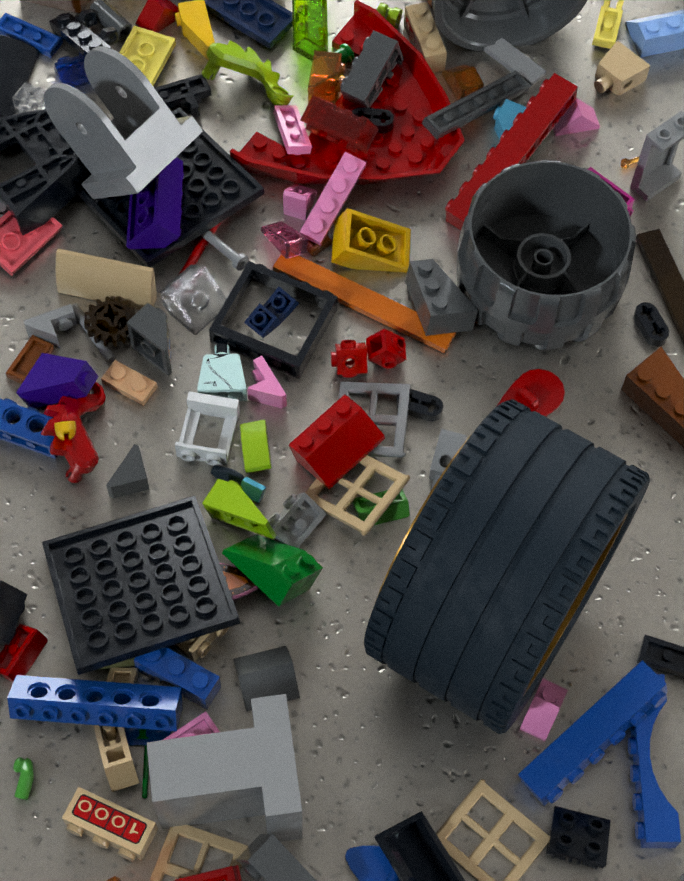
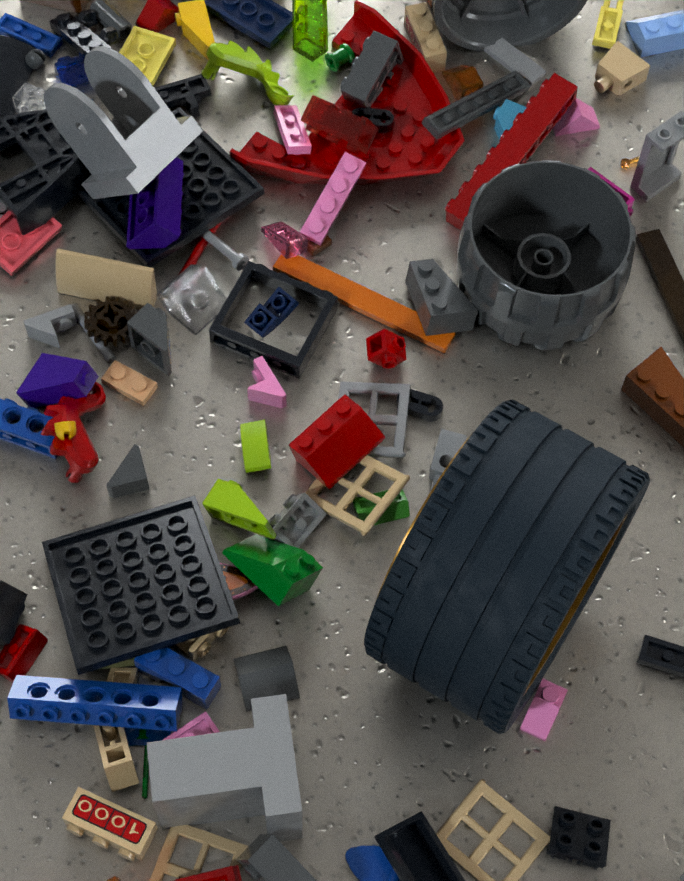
dark orange tile [6,335,55,384] -> none
bright green arm [13,757,34,800] -> none
white panel [175,391,240,466] -> none
light aqua torso [197,343,247,401] -> none
piece [211,465,266,503] -> none
bright pink slope [283,184,318,221] -> none
clear orange slope [308,50,346,117] -> none
yellow slope [331,208,411,273] -> none
red brick [331,340,368,378] -> none
lime wheel [377,2,403,29] -> none
red shield [496,369,565,417] -> none
blue brick [518,660,668,806] -> none
blue arch [628,674,681,848] -> none
black beam [633,302,669,347] -> none
none -> dark grey hinge [25,49,46,69]

